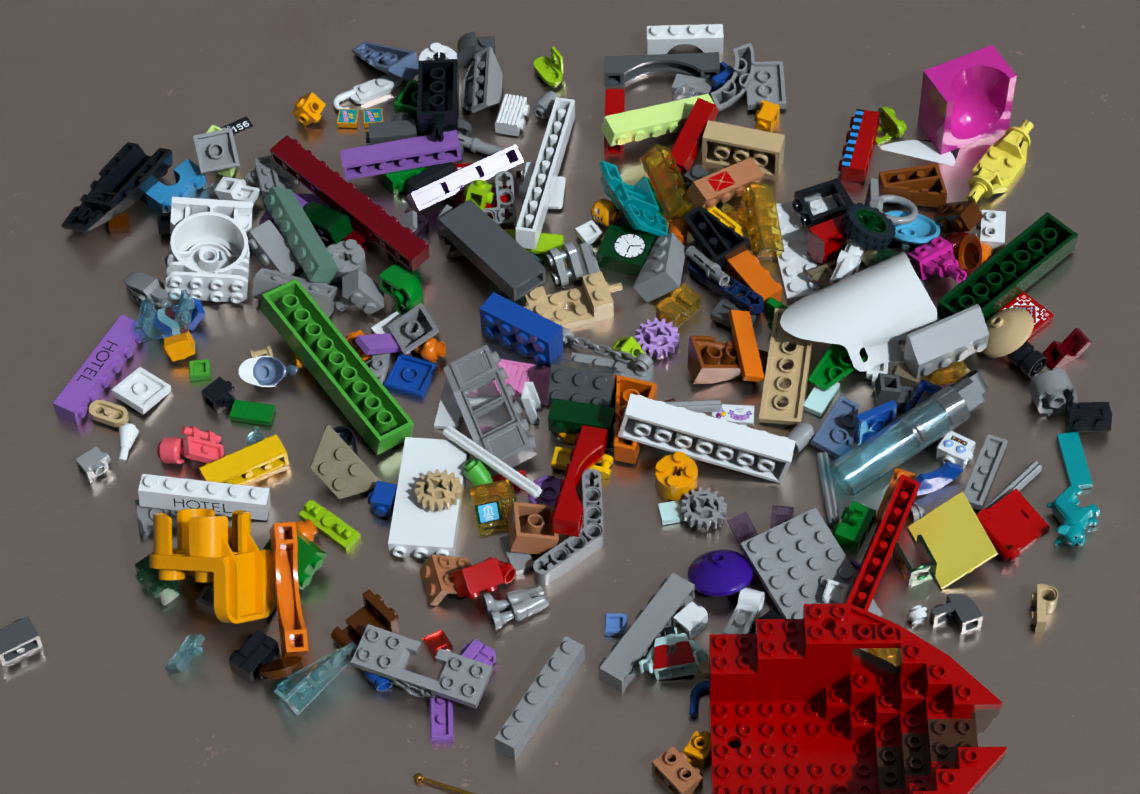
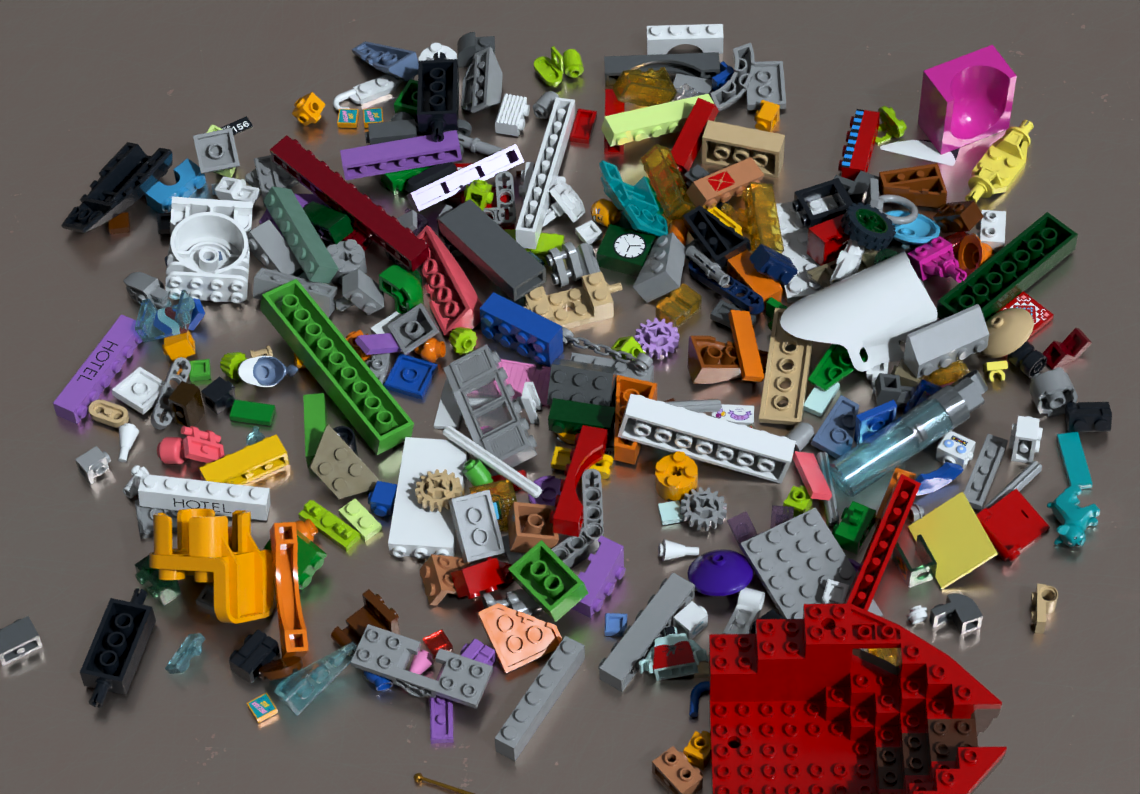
none -> black brick [80,588,156,708]
none -> white arm [123,465,150,498]
none -> light grey beam [150,357,191,430]
none -> dark brown brick [168,381,205,427]
none -> lime piece [220,352,247,380]
none -> tile [247,693,278,723]
none -> bright green brick [303,393,327,468]
none -> yellowish green plate [338,498,382,541]
none -> bright pink cone [408,649,434,675]
none -> coral wedge [416,225,482,337]
none -> plate [448,490,506,563]
none -> lime piece [449,327,478,355]
none -> plate [477,603,563,674]
none -> bright green brick [508,540,589,622]
none -> white piece [543,180,586,227]
none -> lime brick [562,49,584,78]
none -> red tile [570,109,597,144]
none -> medium lavender wedge [571,535,626,618]
none -> clear yellow wedge [612,67,677,107]
none -> white cone [658,539,699,561]
none -> dark blue brick [749,244,798,285]
none -> lime brick [783,485,813,518]
none -> coral tile [792,451,832,501]
none -> dark grey brick [834,171,879,205]
none -> light yellow tile [983,360,1008,382]
none -> white brick [1009,416,1043,464]

